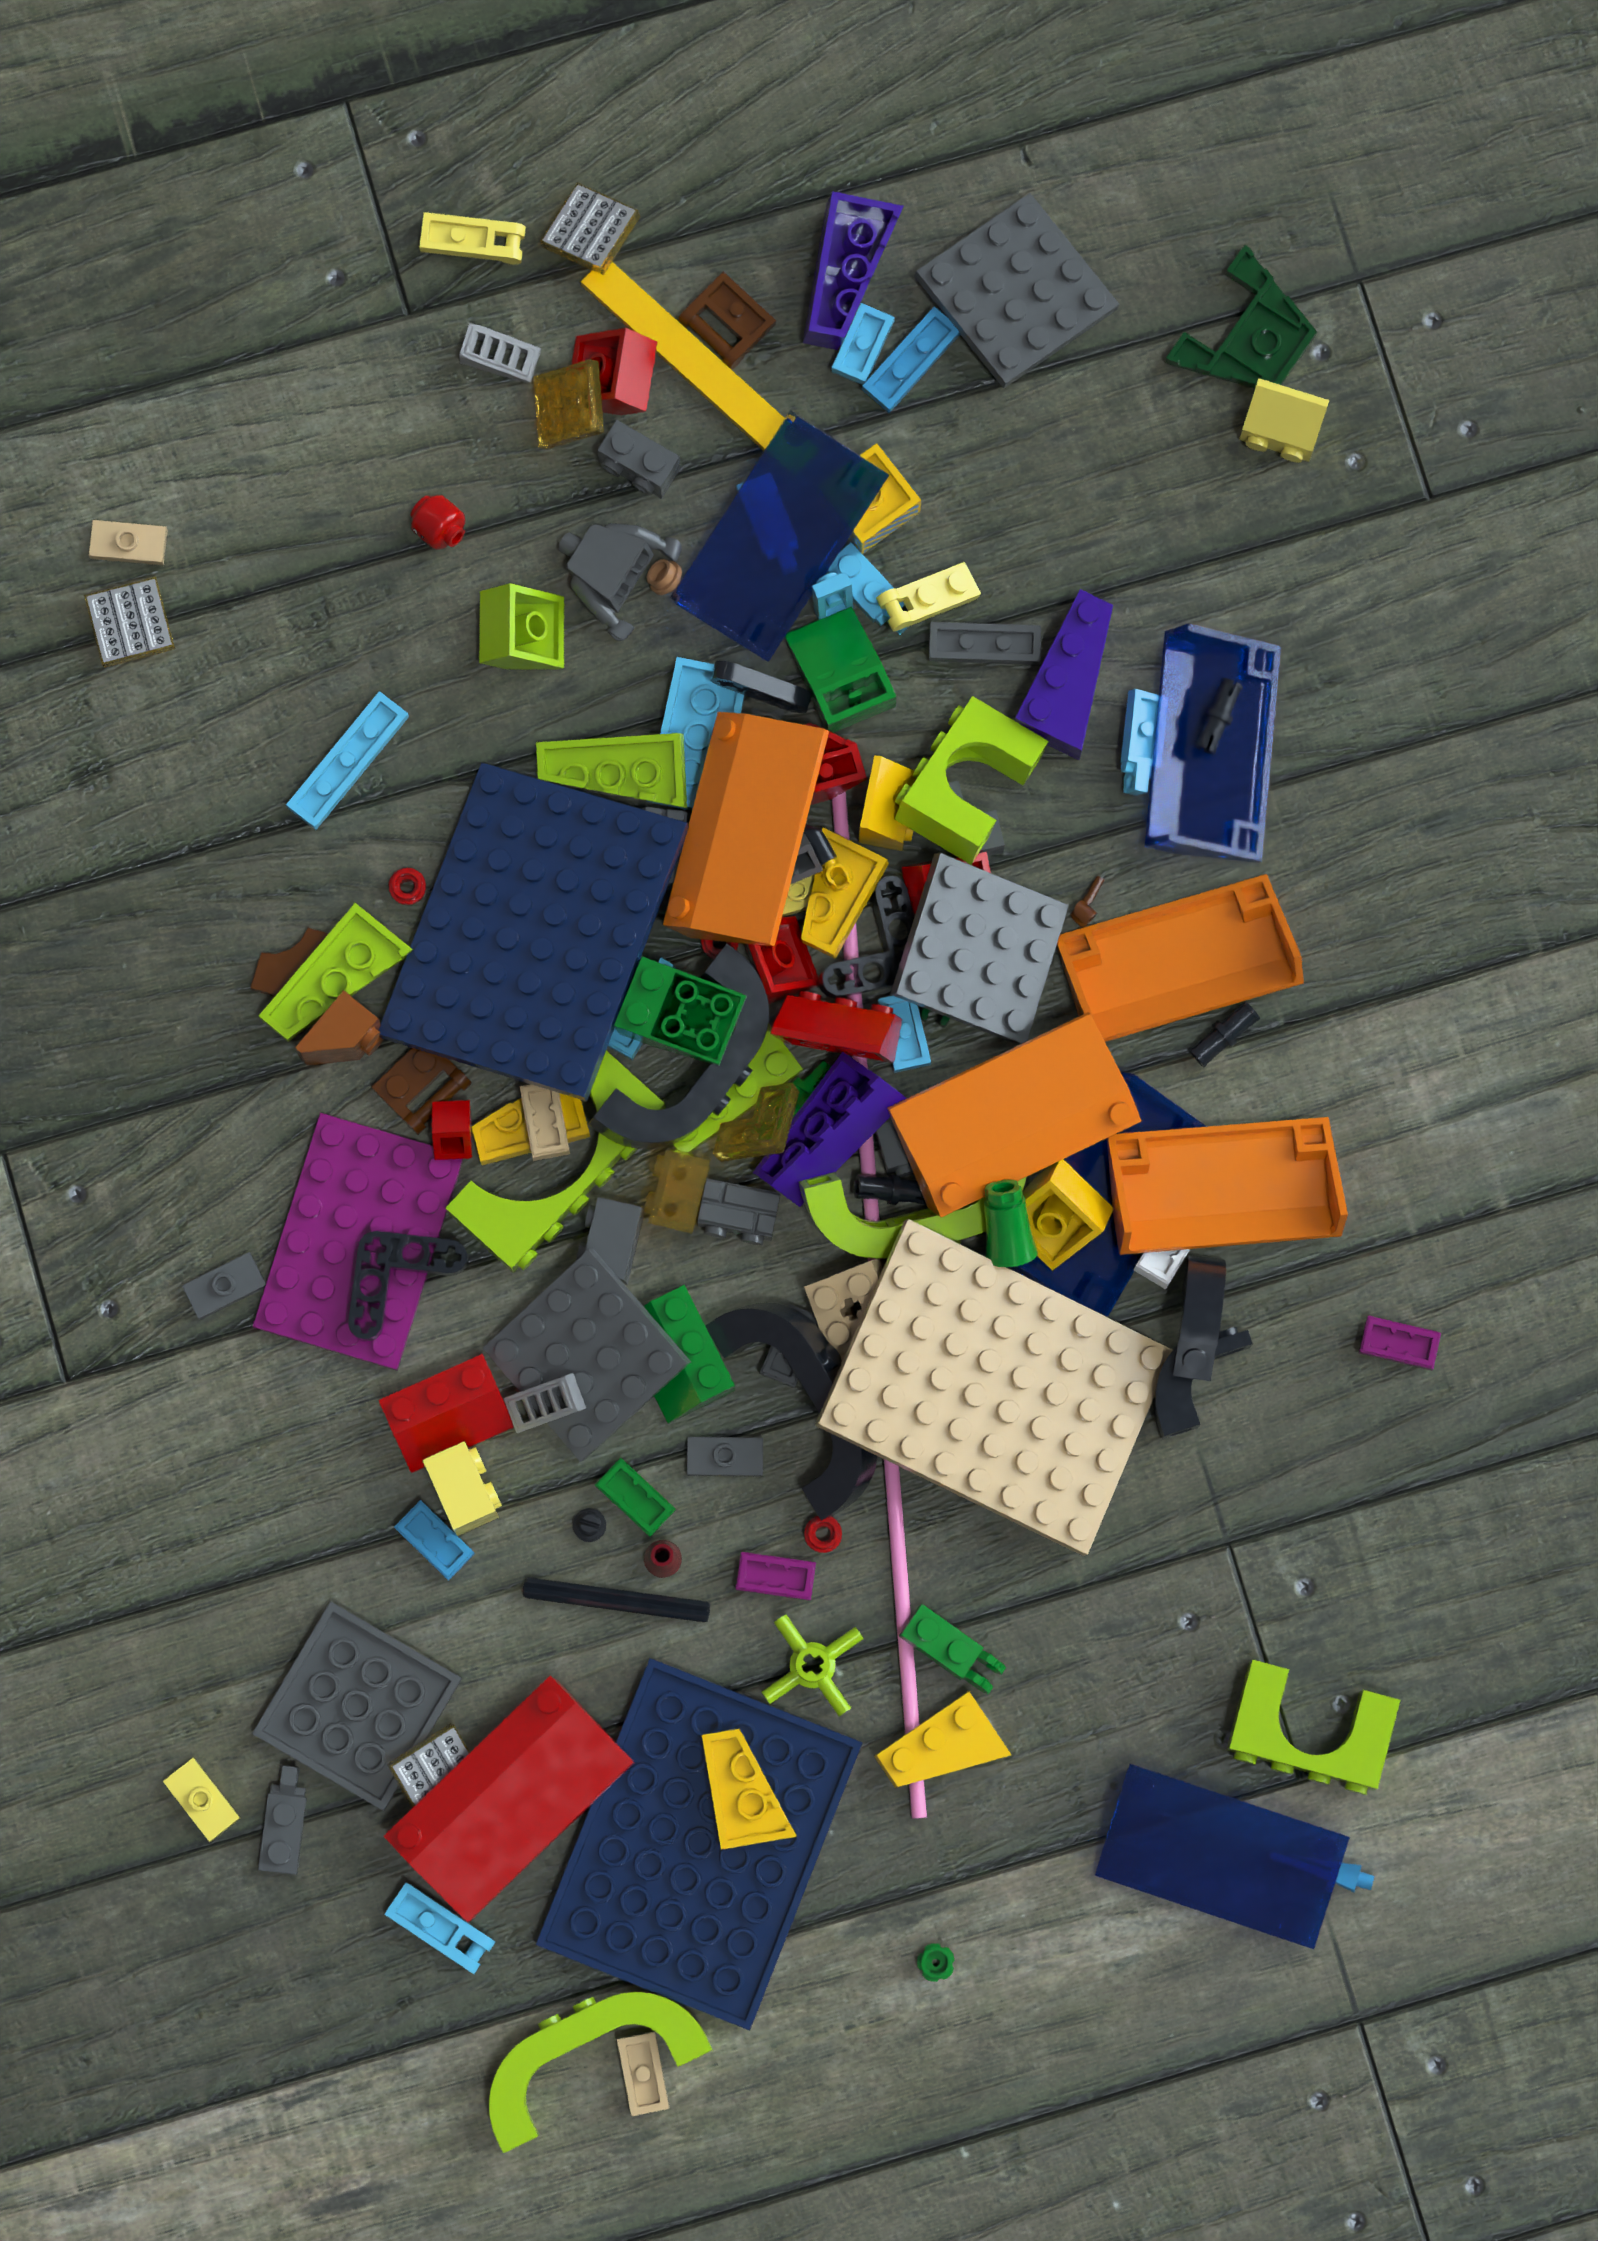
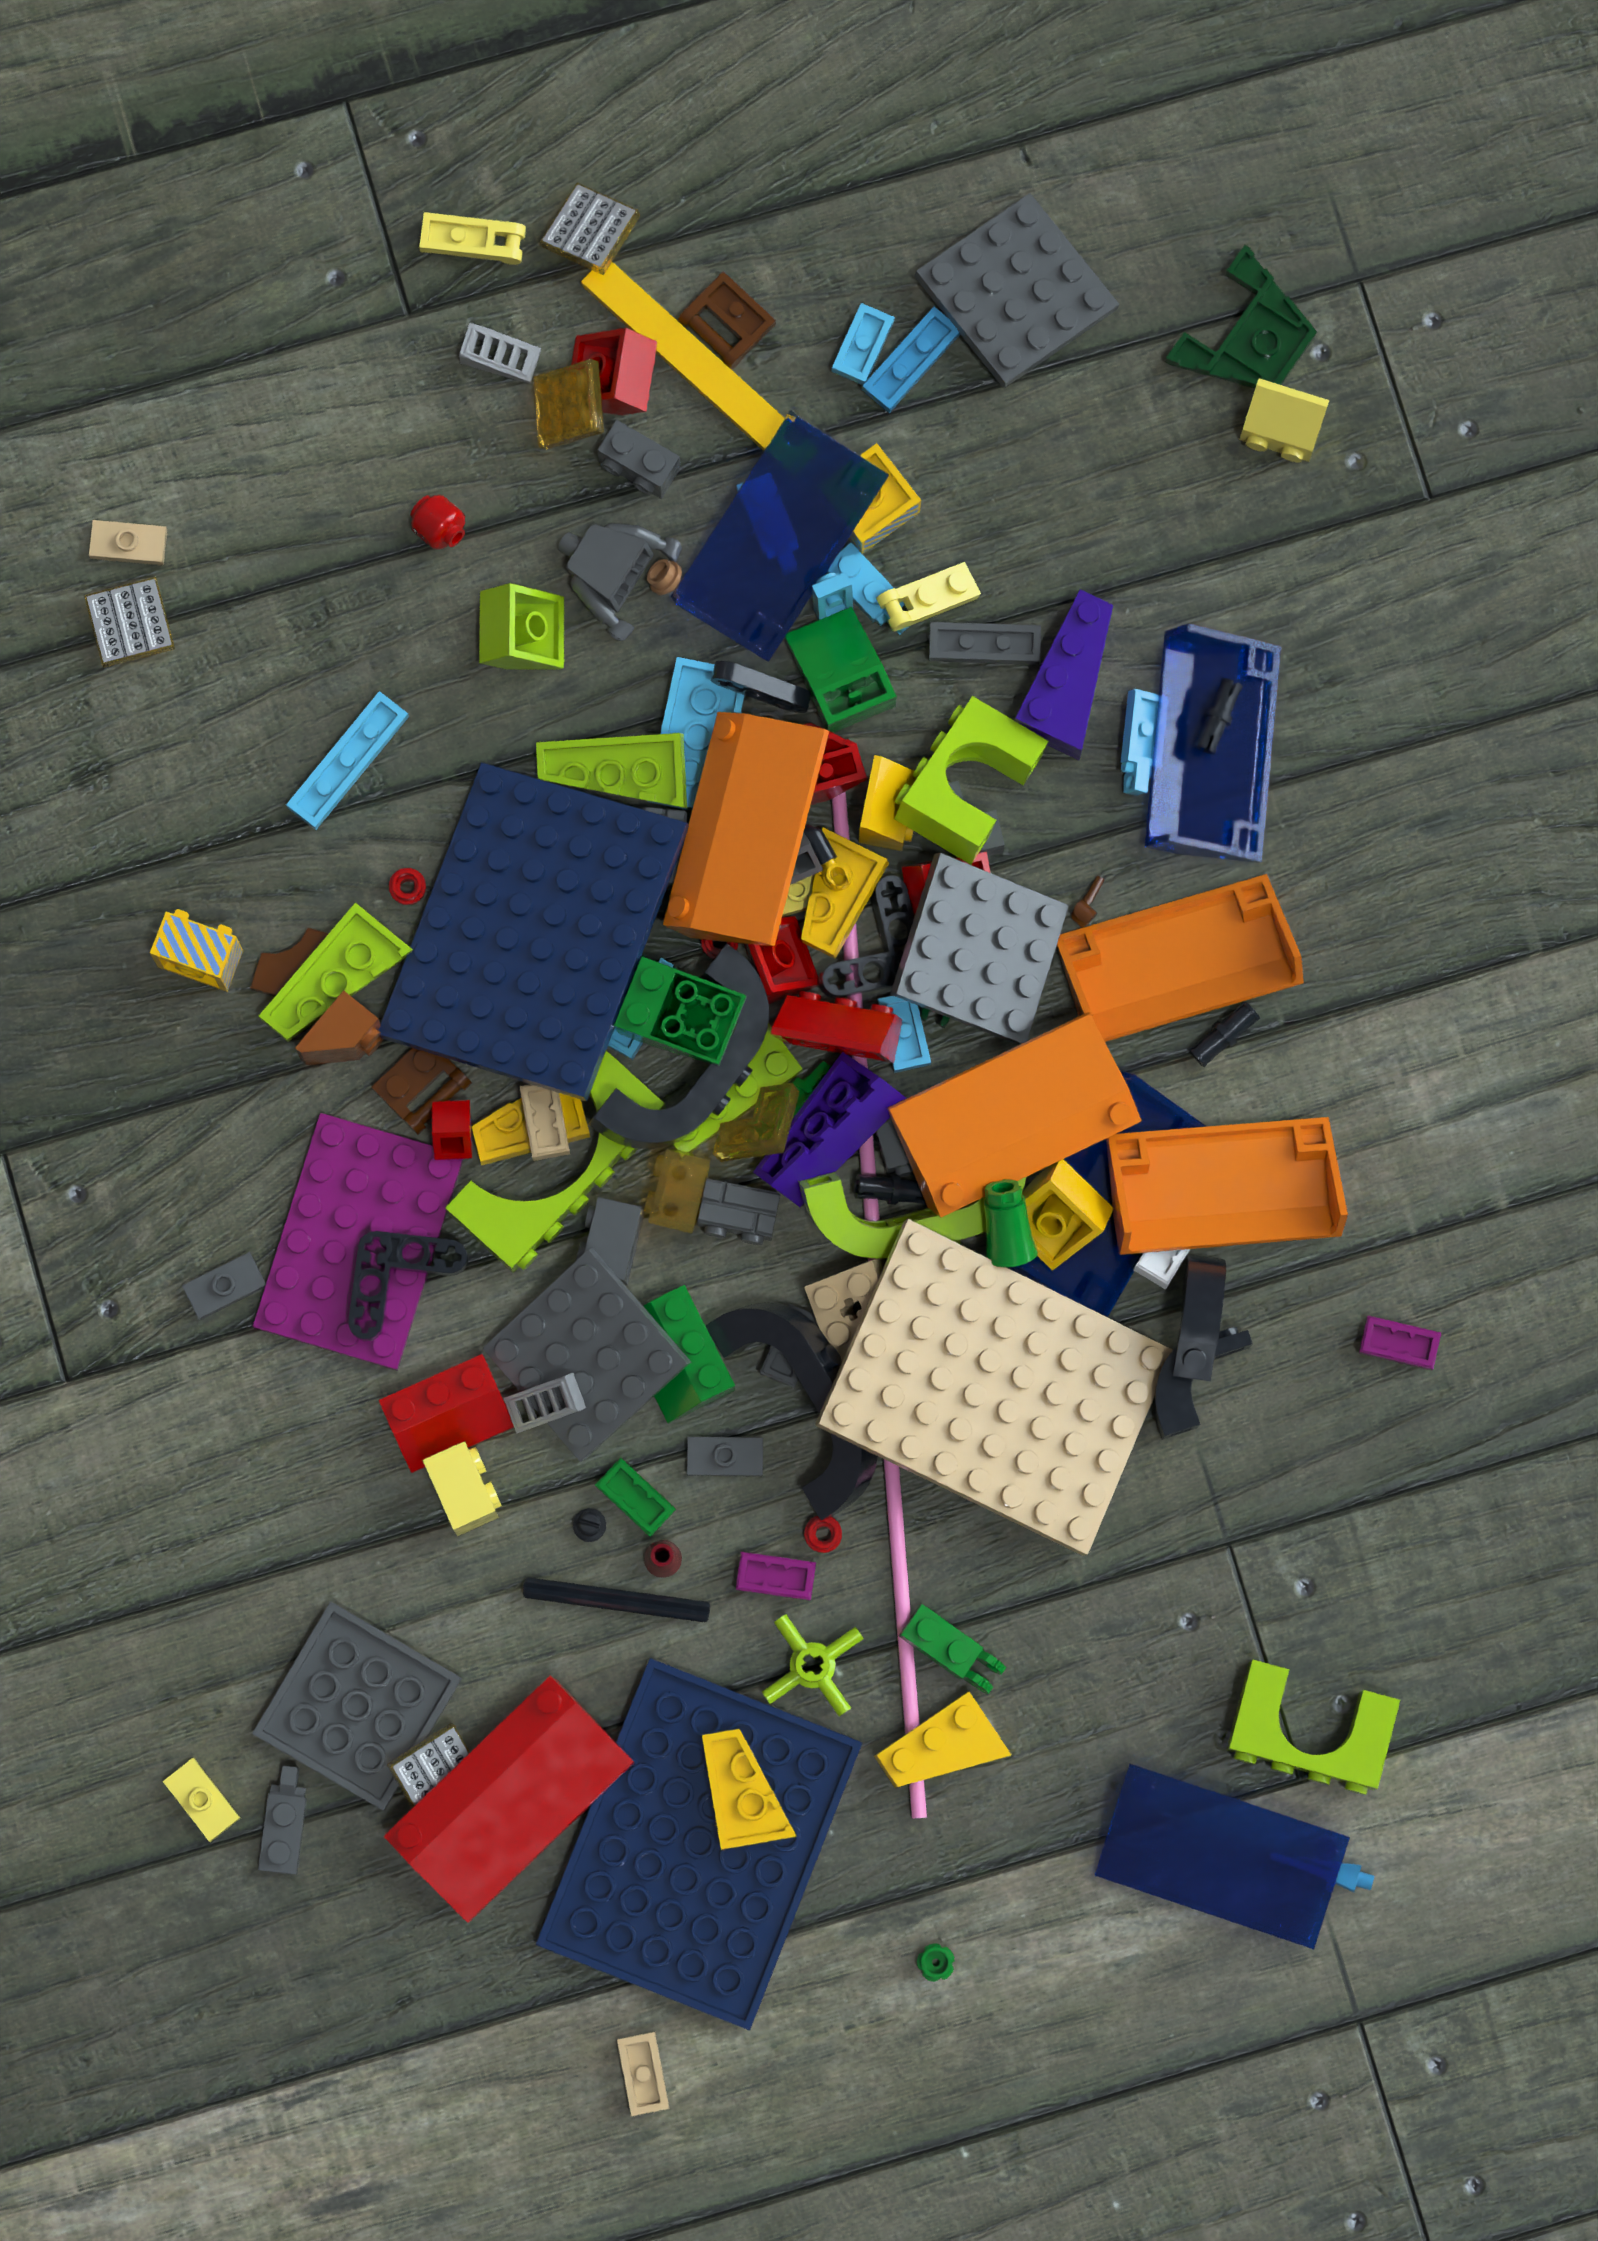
medium azure plate [384,1882,495,1974] -> none
dark azure plate [394,1500,475,1581] -> none
lime arch [489,1992,713,2153] -> none
dark purple wedge [803,191,904,350] -> none
none -> yellow container [150,909,243,992]

